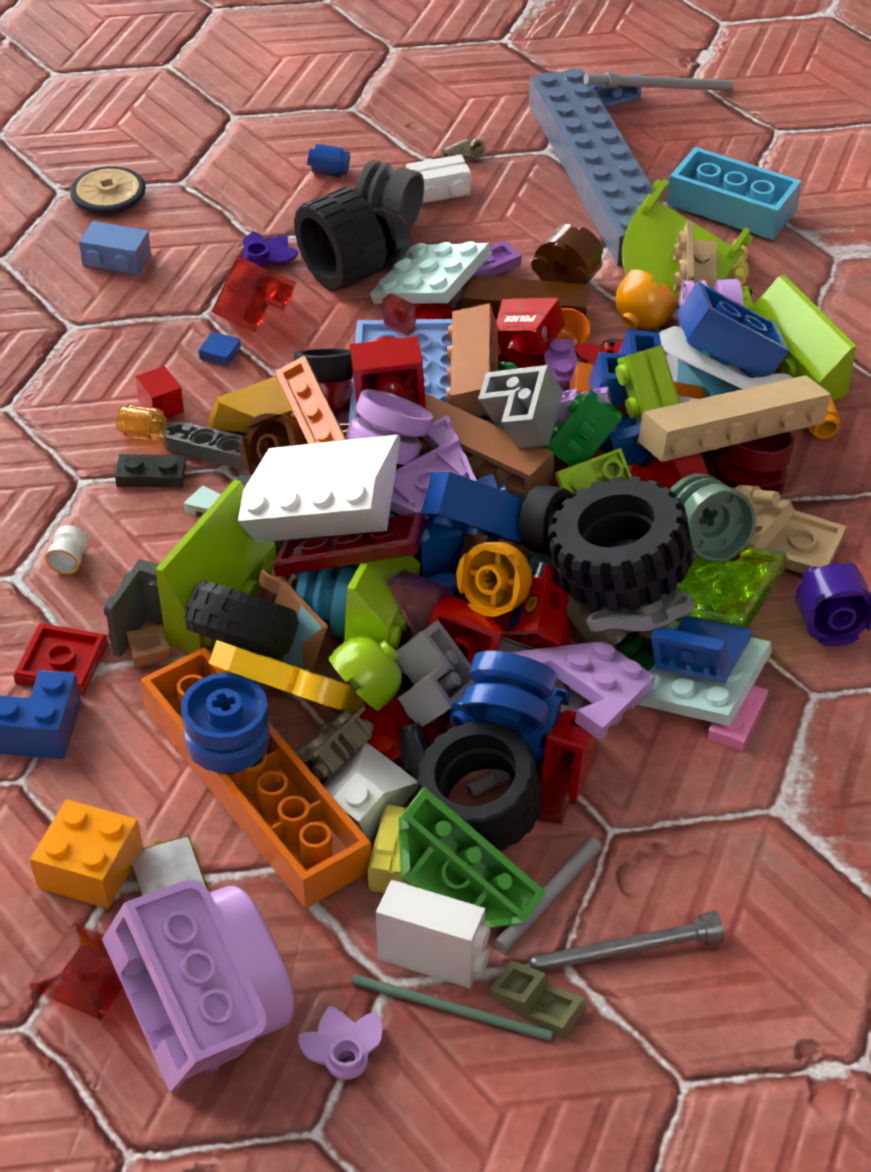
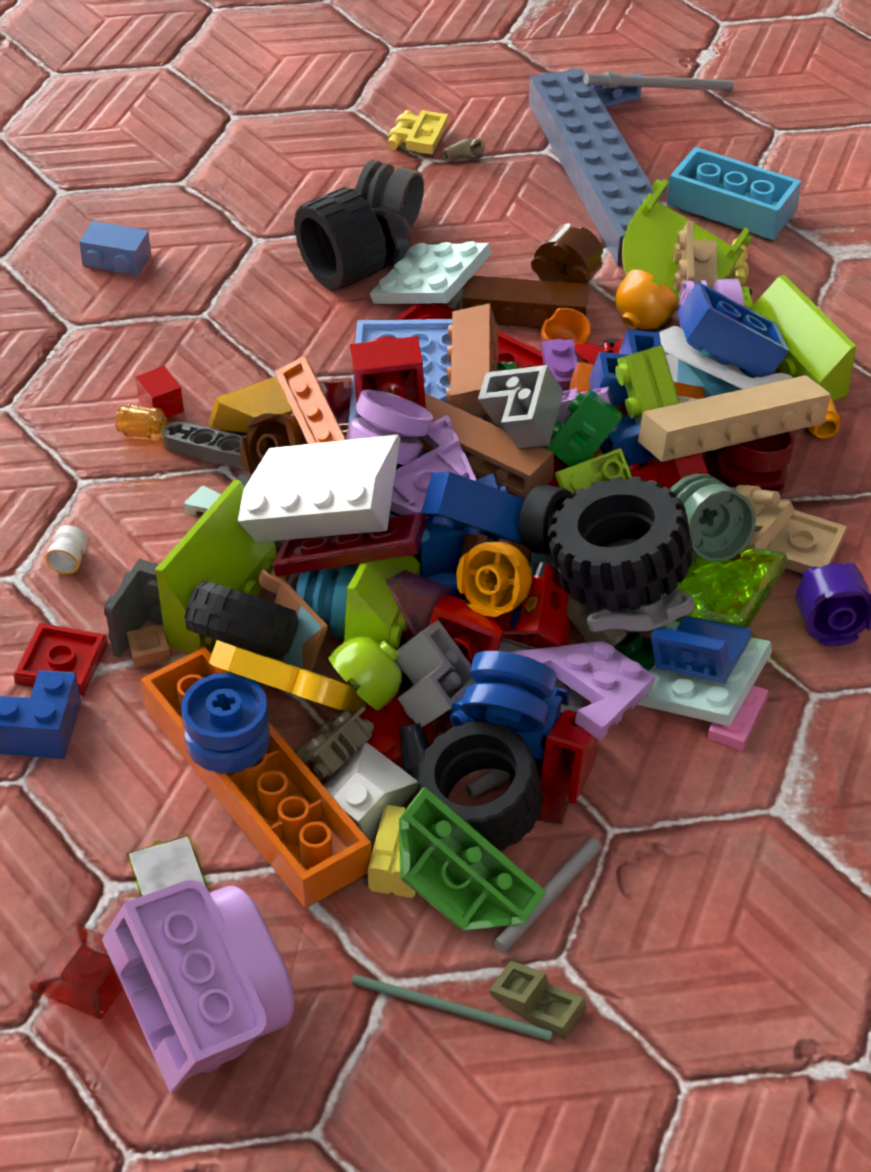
light orange brick [30,799,143,909] -> none
tan wheel [70,166,146,213] -> none
pearl dark grey plate [115,454,186,487] -> none
blue tile [198,332,241,366] -> none
clear red brick [211,255,296,332] -> none
dark purple plate [242,231,298,268] -> none
black tyre [294,348,353,382] -> none
lavender plate [298,1006,382,1080] -> none
blue brick [307,144,350,176] -> none
white brick [376,880,490,988] -> none
clear red plate [382,293,416,336] -> none
white brick [406,154,471,204] -> none
medium lavender plate [473,240,522,277] -> none
red torso [496,298,566,363] -> none
flat silver piece [529,910,724,972] -> none
none -> light yellow plate [387,110,448,154]

